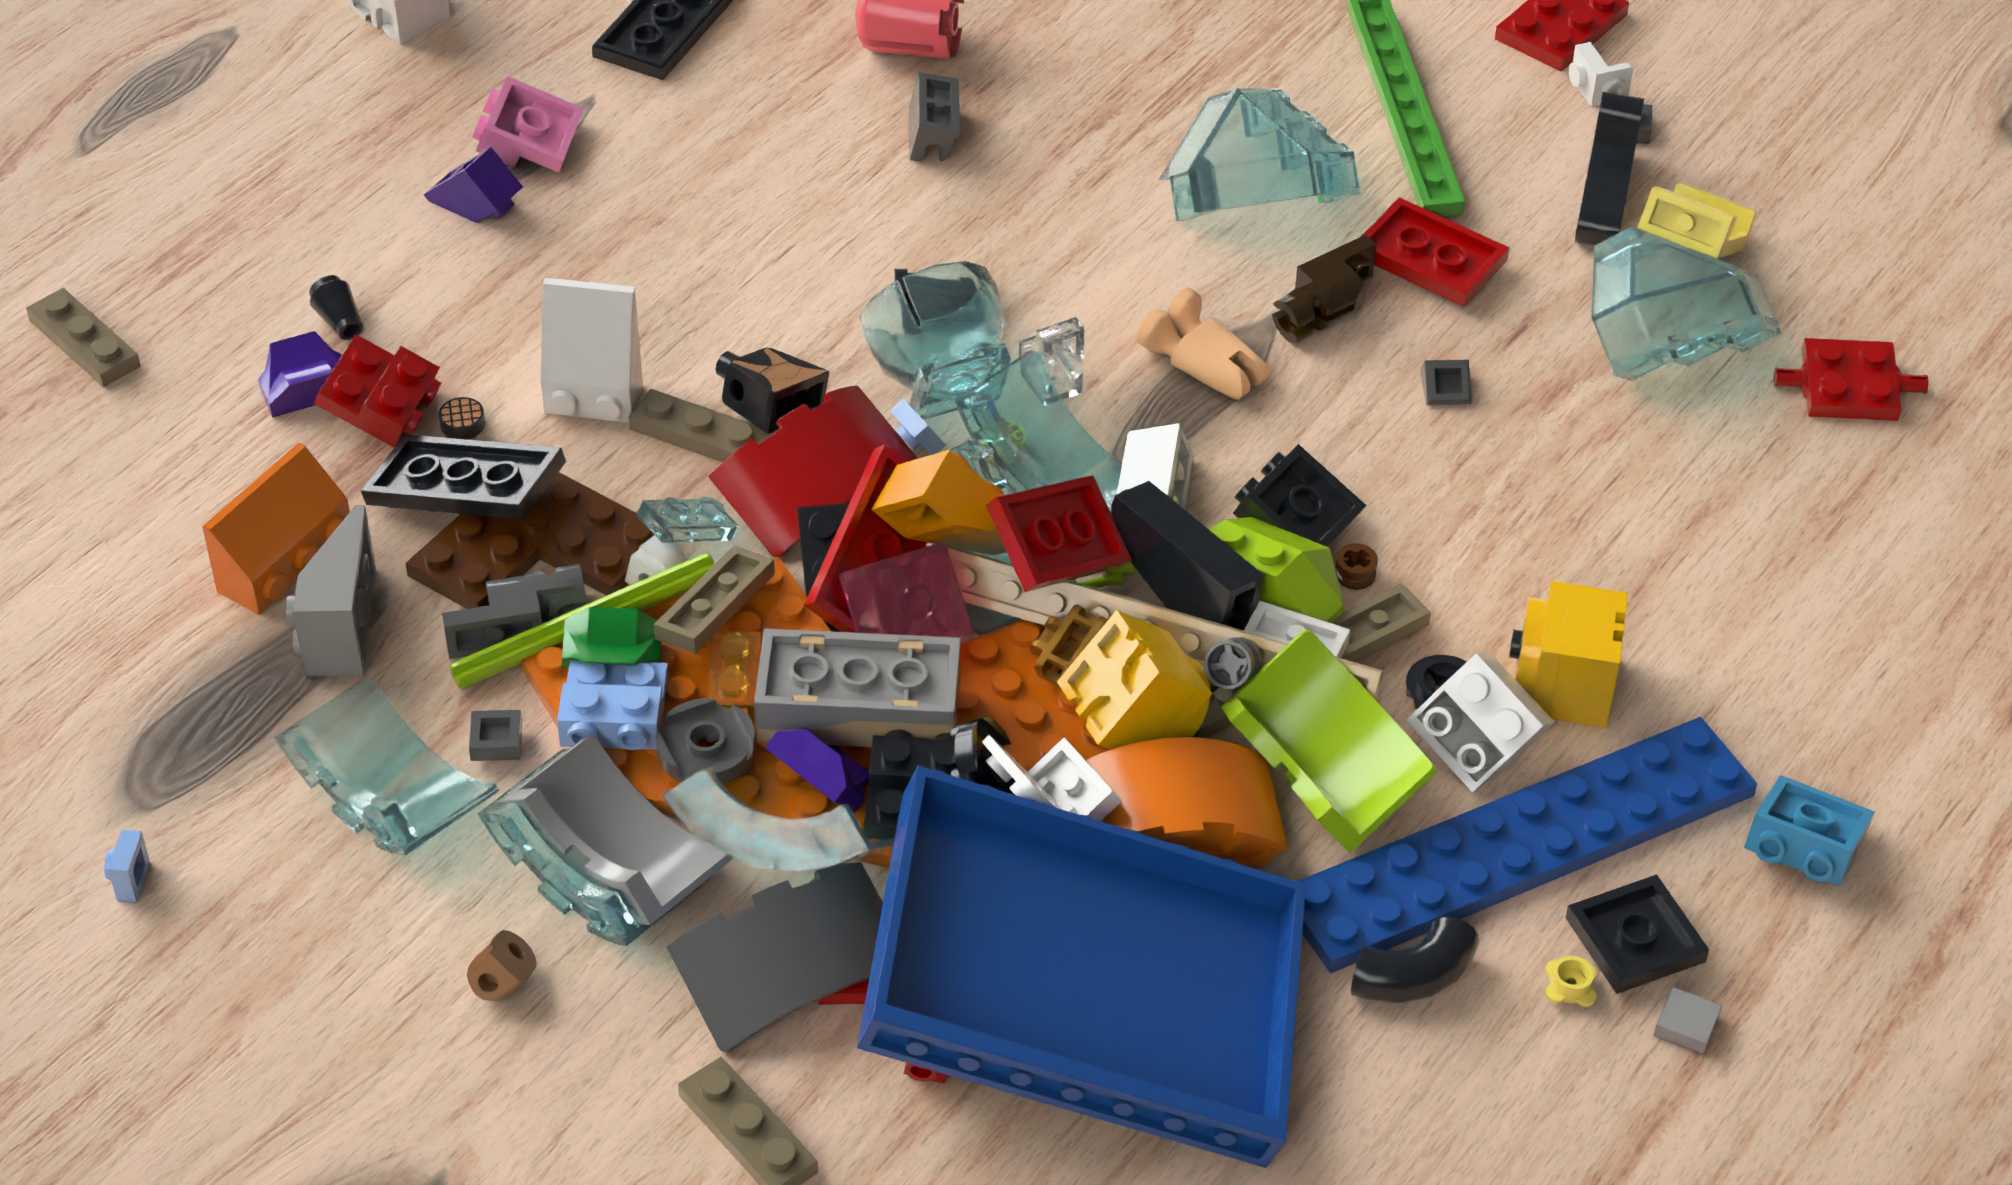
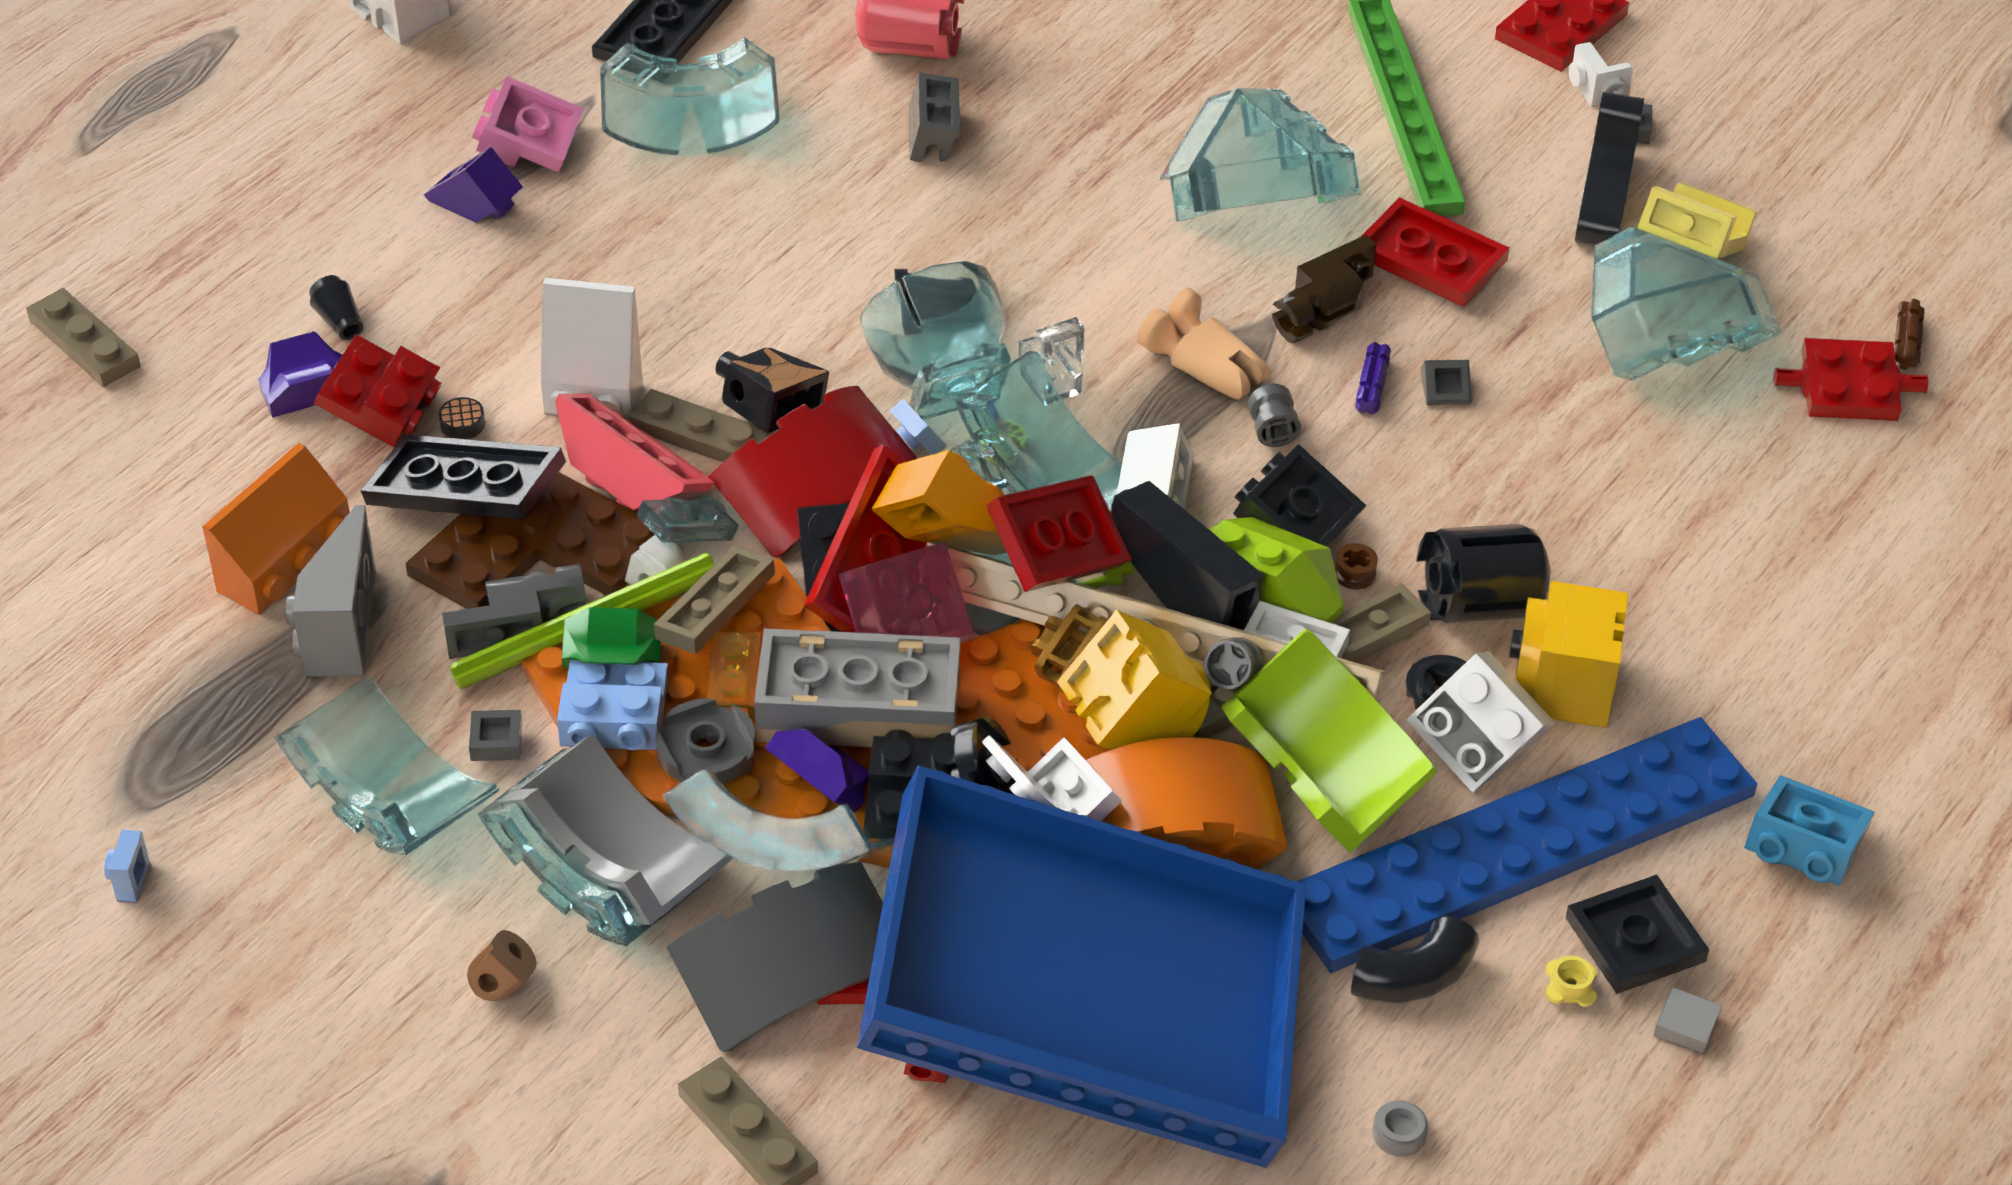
none -> coral wedge [555,393,714,512]
none -> clear light blue panel [600,37,780,155]
none -> dark grey wheel [1248,384,1301,447]
none -> dark purple axle [1355,342,1391,415]
none -> light grey tile [1373,1101,1428,1156]
none -> black cylinder [1416,524,1551,623]
none -> reddish brown axle [1894,298,1925,370]

